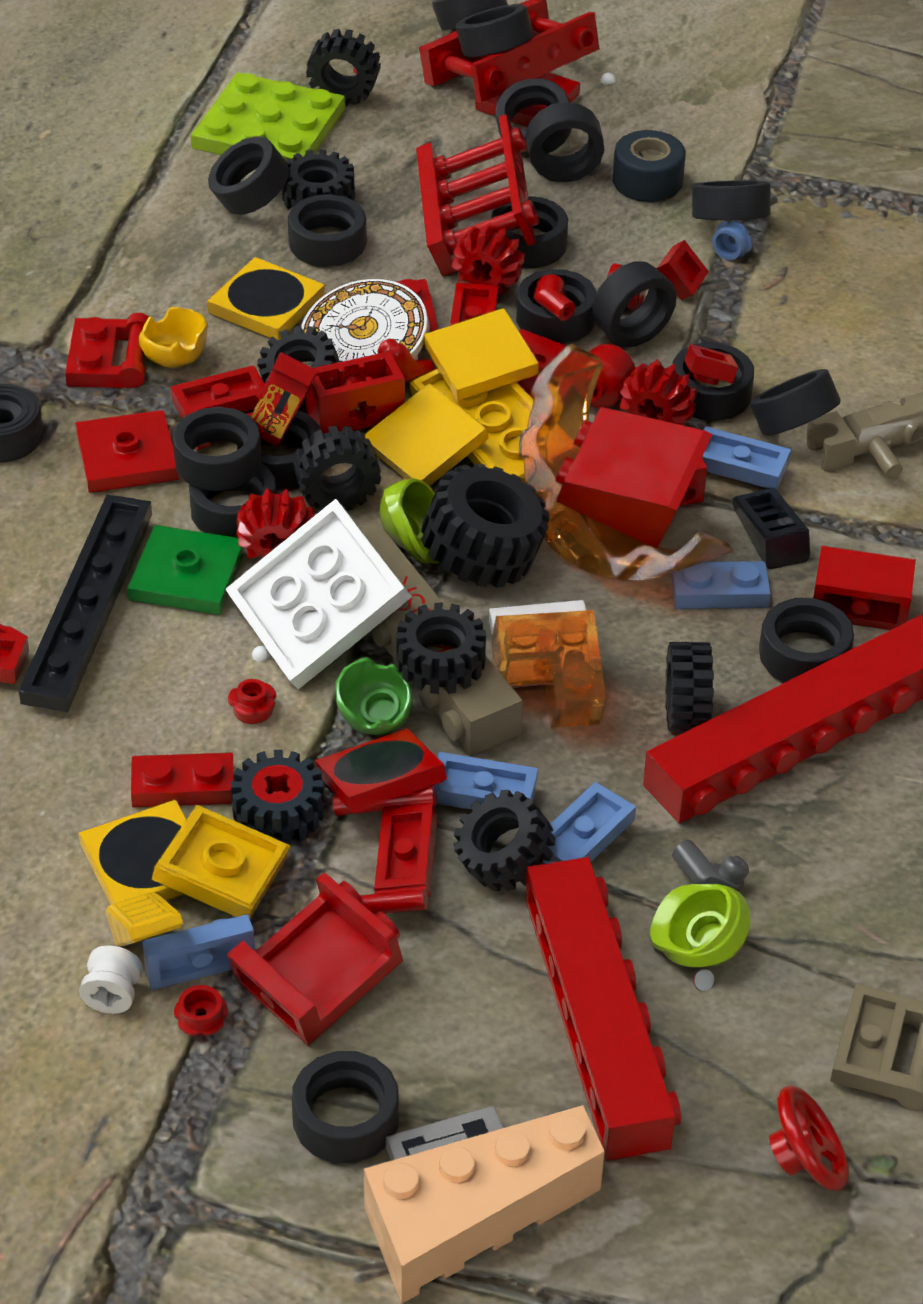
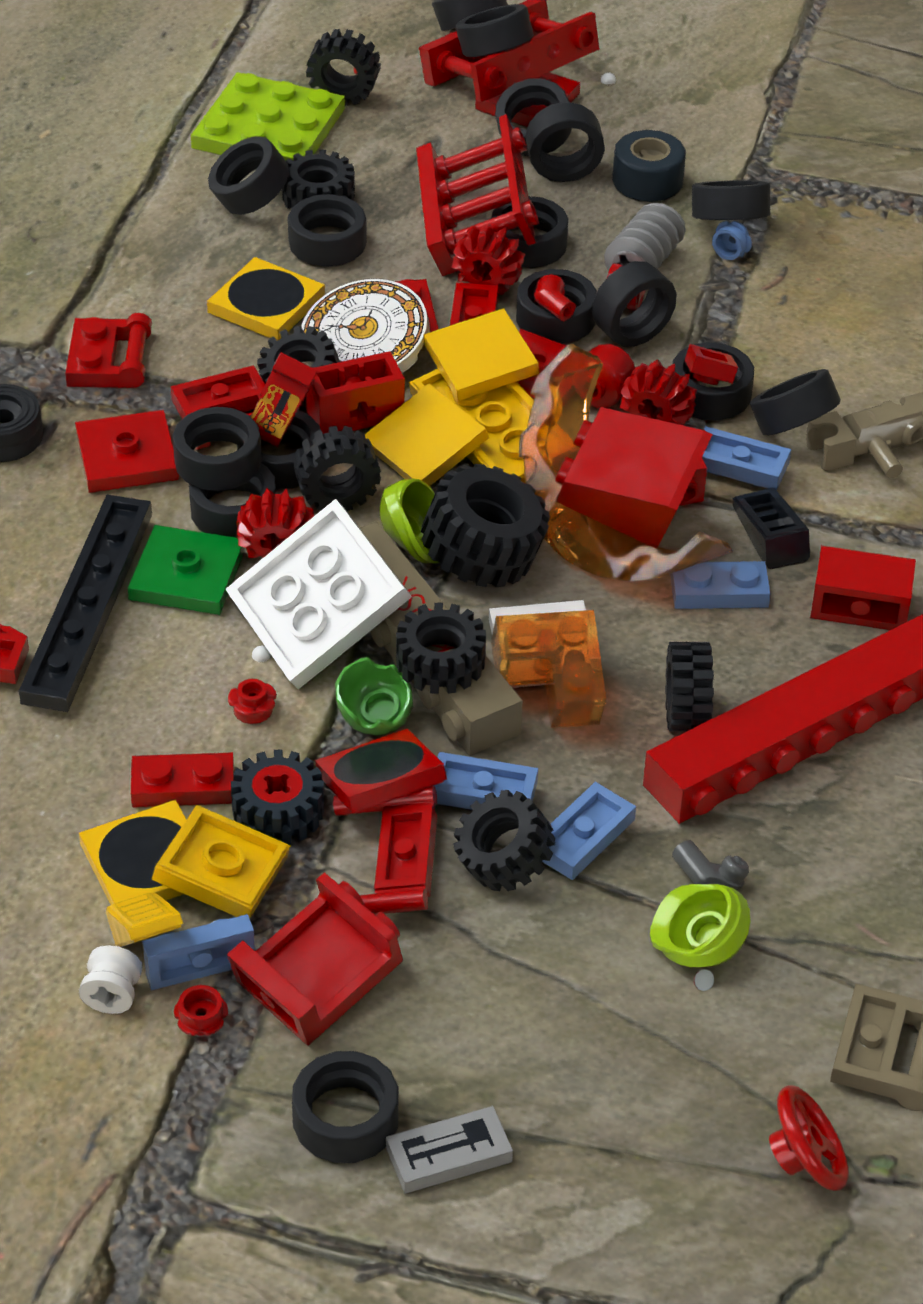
yellow hair [139,307,208,368] -> none
light nougat wedge [364,1105,604,1304] -> none
red arm [377,338,435,383] -> none
red brick [525,857,681,1161] -> none
red plate [657,240,709,301] -> none
black tyre [759,598,854,683] -> none
none -> light grey piece [604,203,686,272]

